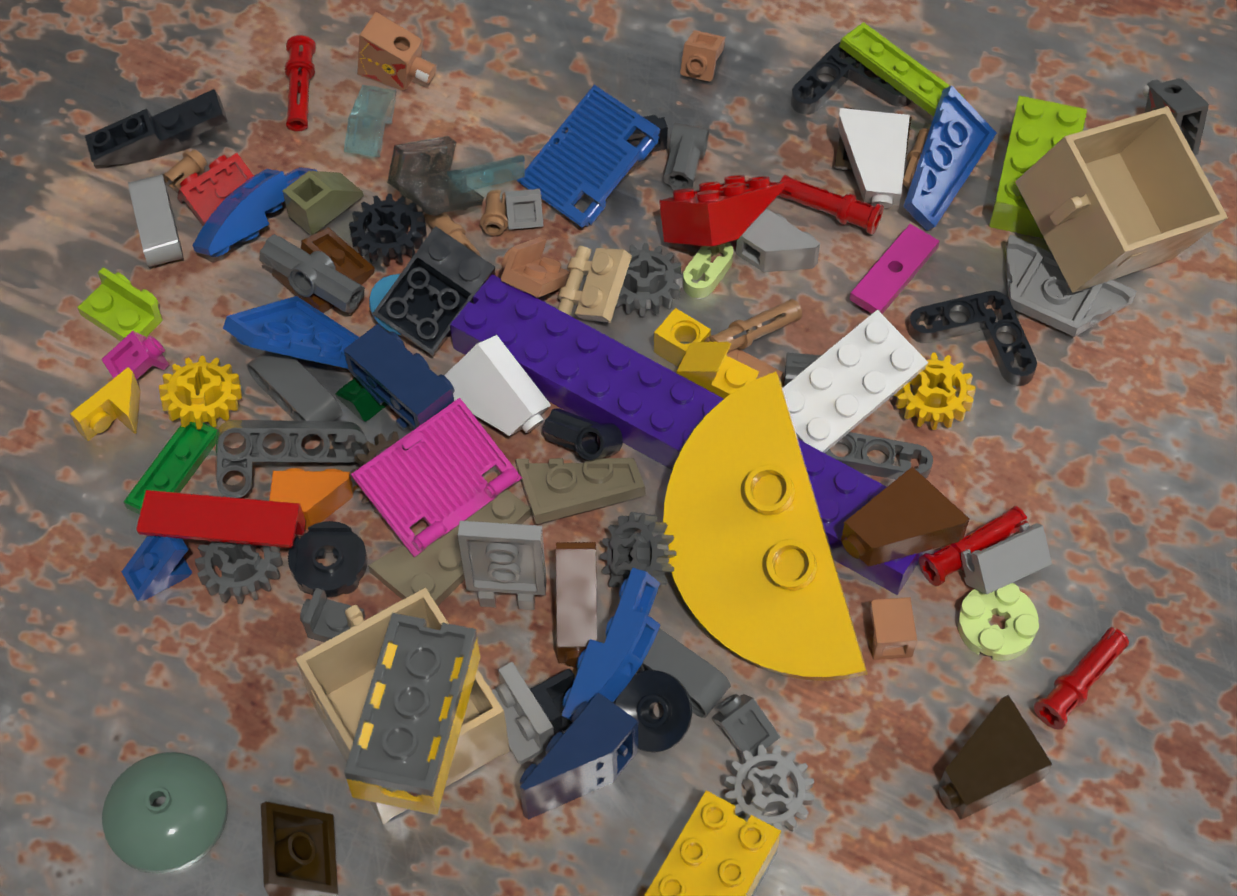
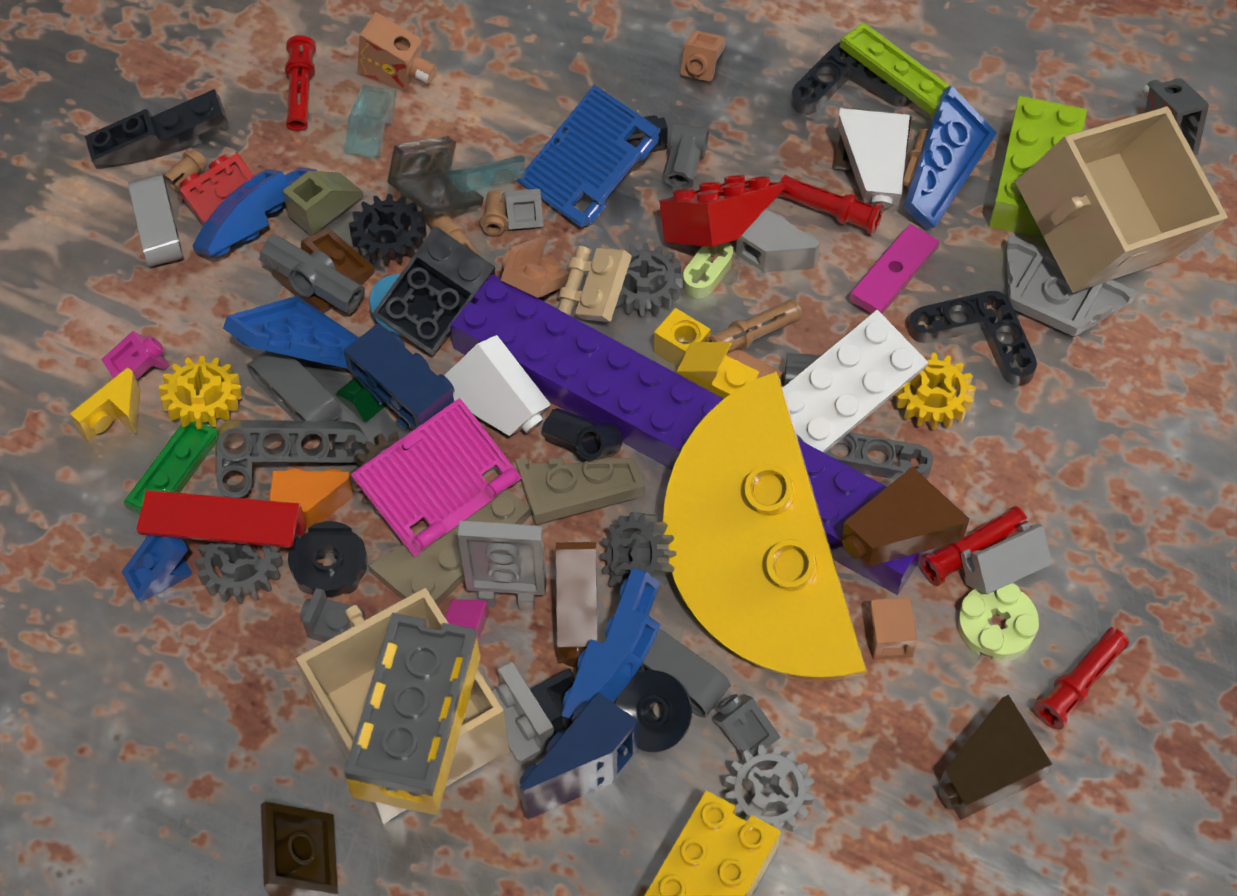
lime bracket [77,267,163,341] -> none
sand green dish [102,752,228,873] -> none
none -> dark pink slope [445,600,489,641]

